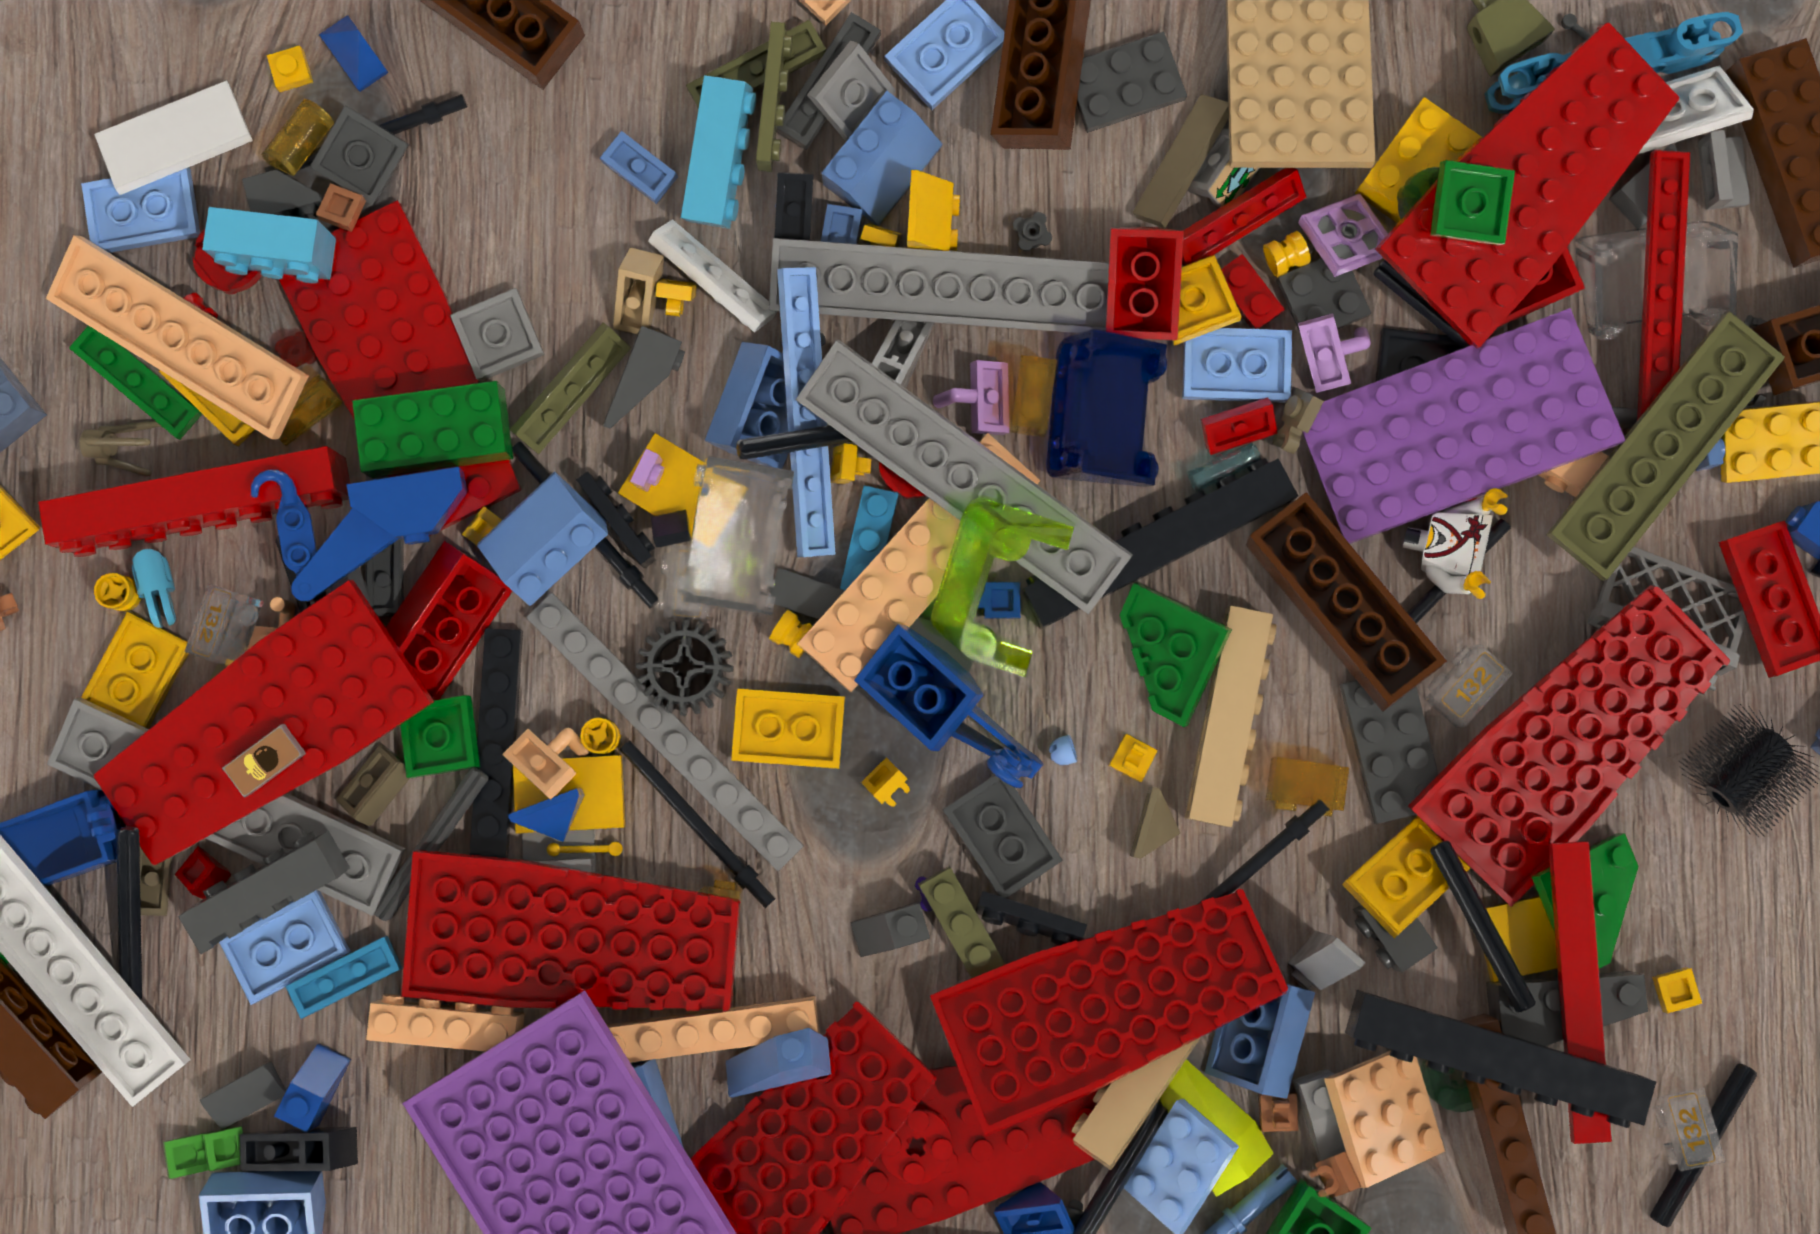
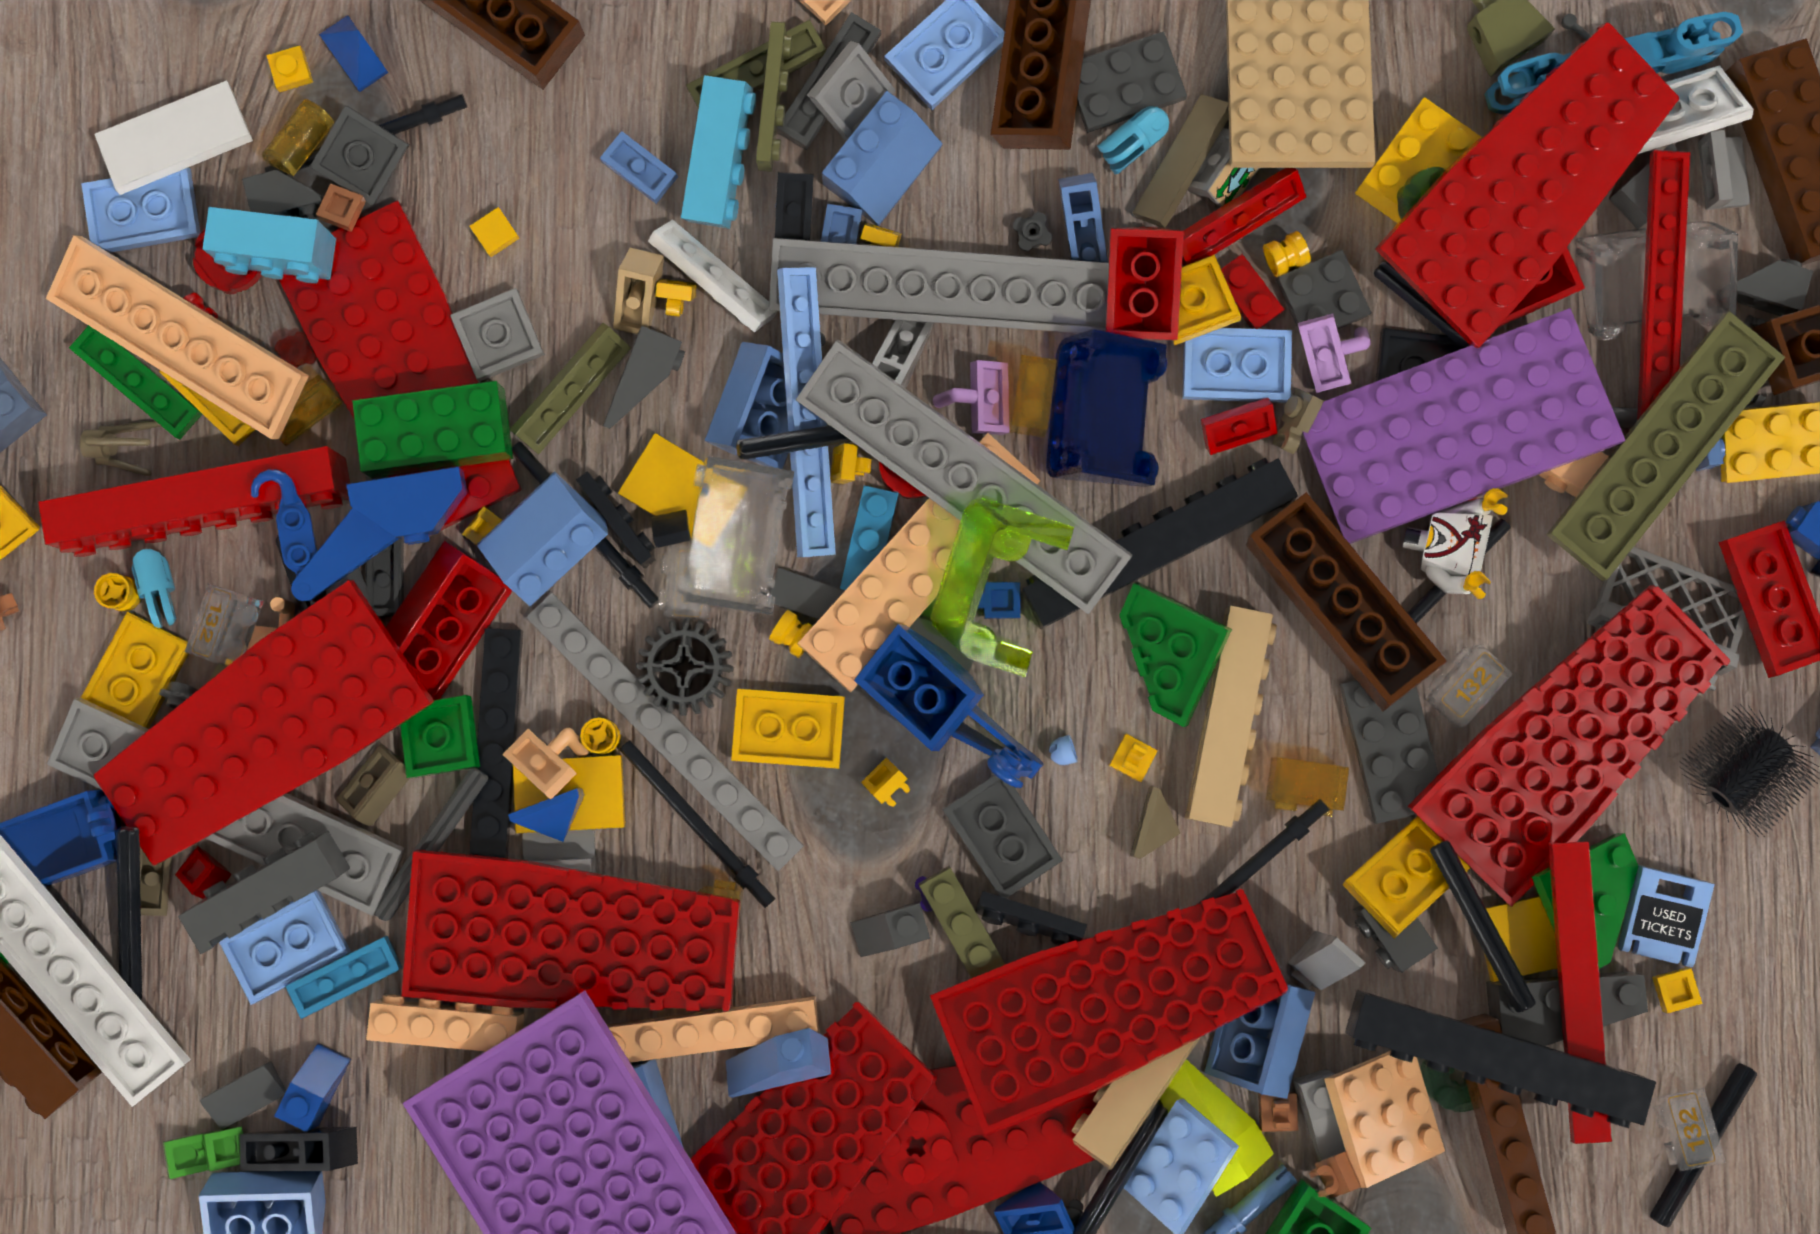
tile [222,724,306,798] -> none
yellow hinge [546,841,623,857] -> none
lavender plate [630,449,664,492] -> none
yellow slope [907,170,960,251] -> none
clear light blue pin [1187,442,1261,492] -> none
lavender piece [1298,194,1388,277] -> none
green plate [1430,160,1515,245] -> none
none -> dark grey plate [159,682,197,709]
none -> yellow tile [469,207,520,257]
none -> medium blue slope [1058,173,1108,262]
none -> medium azure arm [1097,106,1170,175]
none -> container [1618,865,1715,967]
none -> dark grey slope [1720,259,1813,317]

